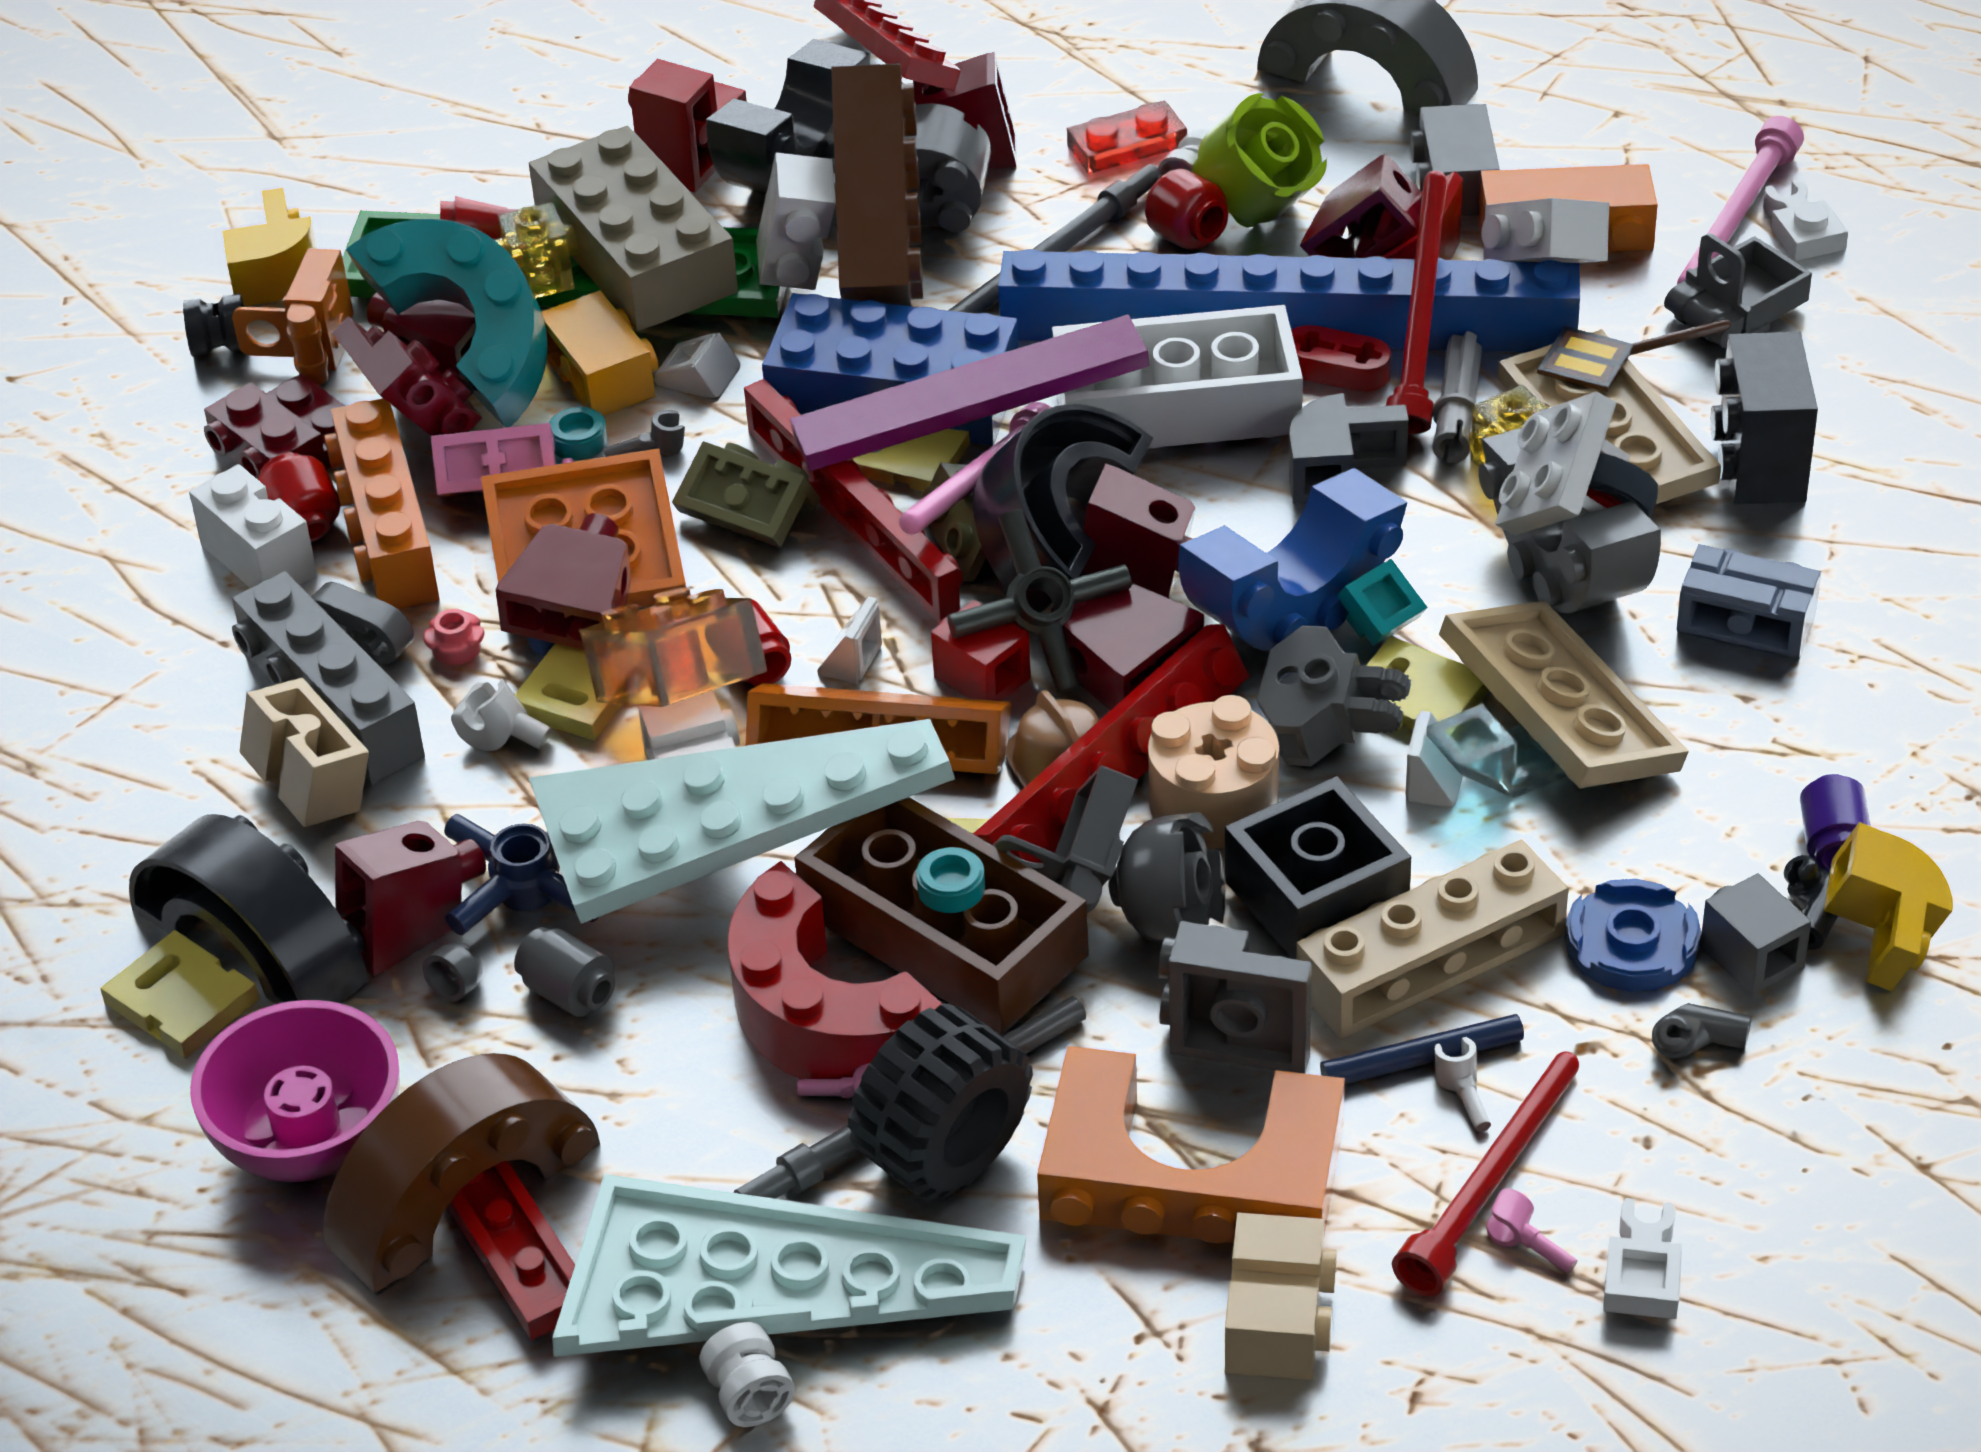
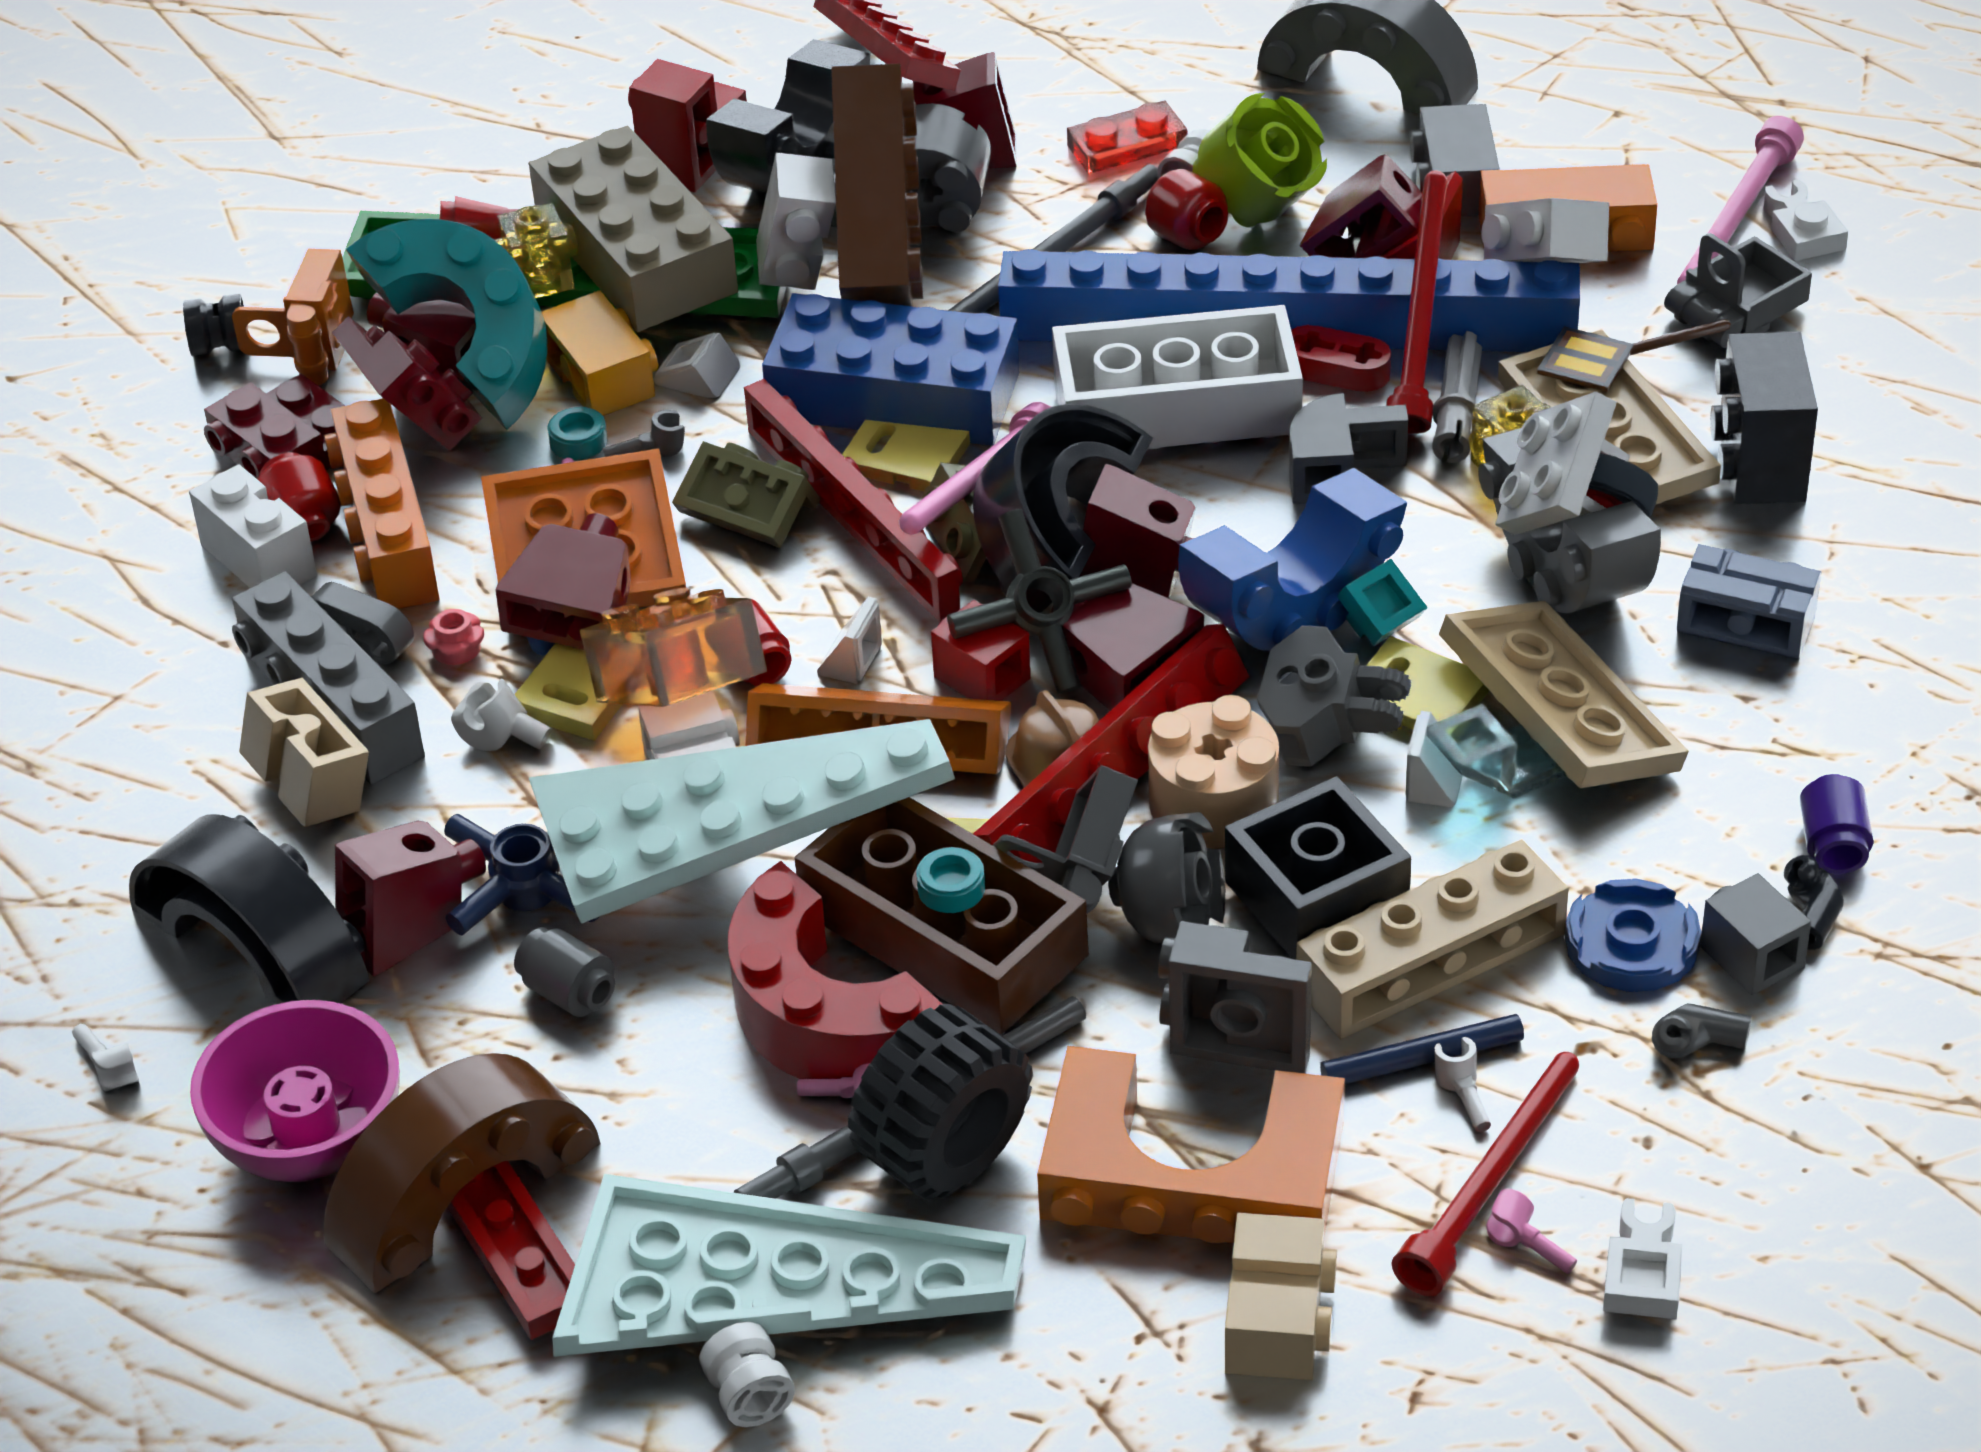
light yellow piece [100,930,260,1059] -> none
yellow brick [222,187,317,307] -> none
dark grey hinge [422,942,483,1002] -> none
bright pink hinge [431,423,556,497] -> none
tile [790,314,1150,471] -> none
yellow brick [1824,822,1953,991] -> none
none -> white hand [72,1024,139,1091]

